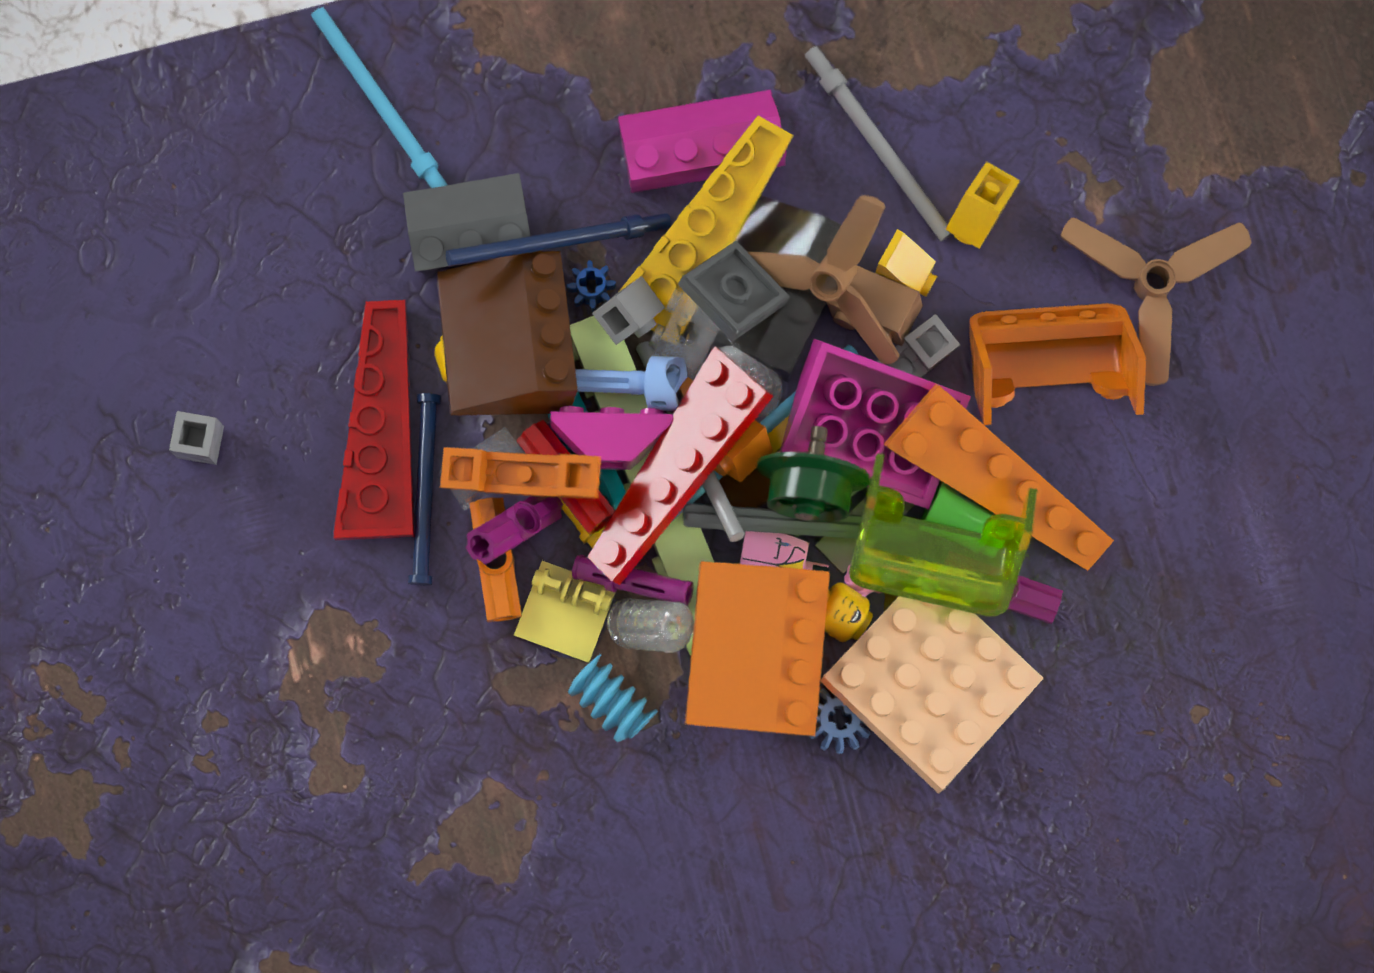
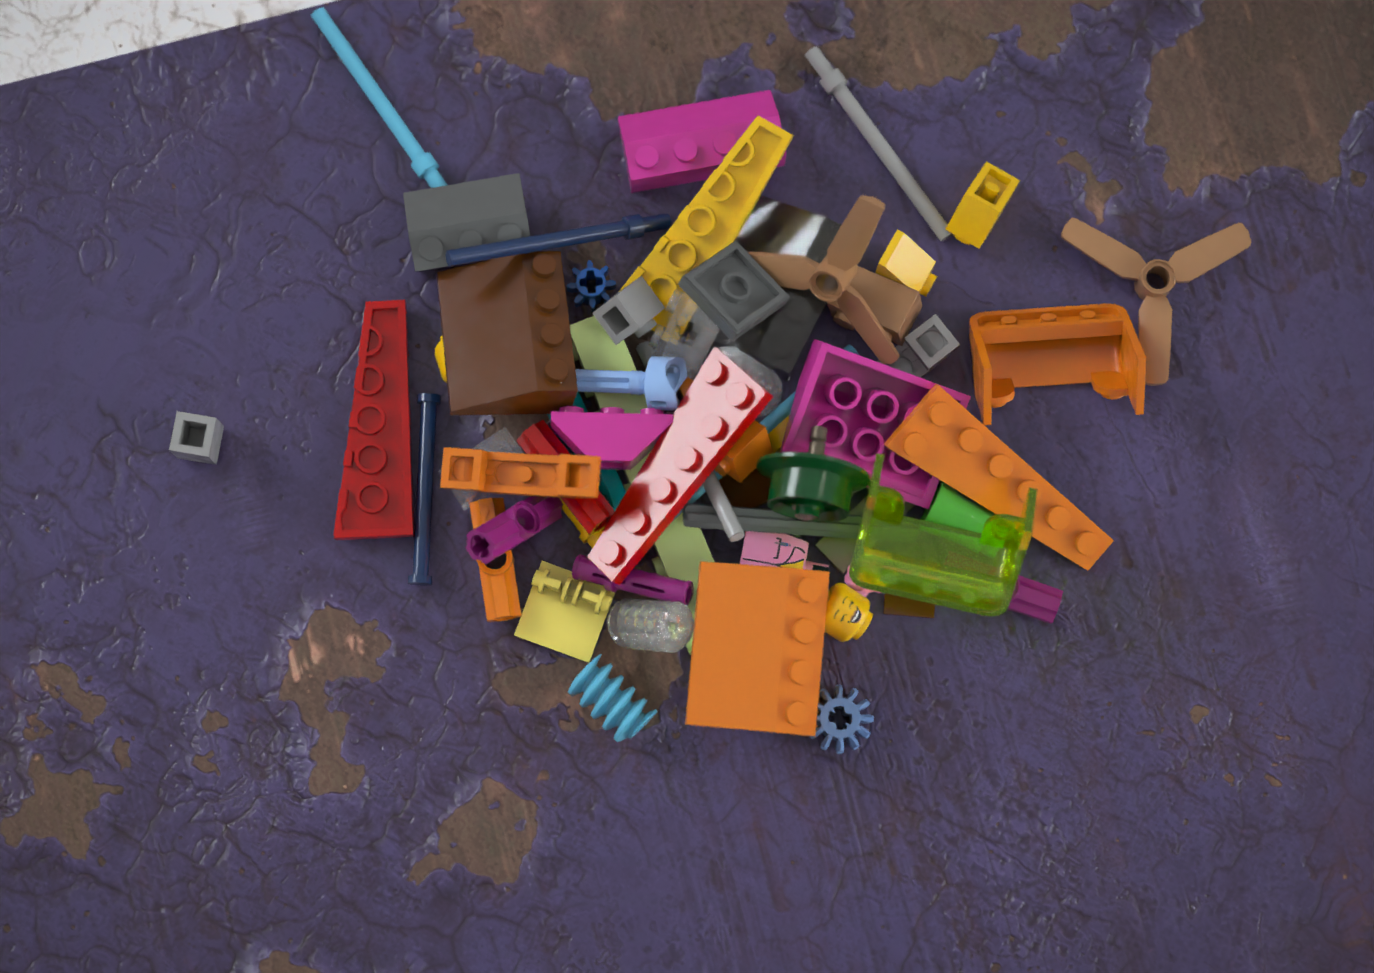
light nougat plate [820,568,1044,794] -> none

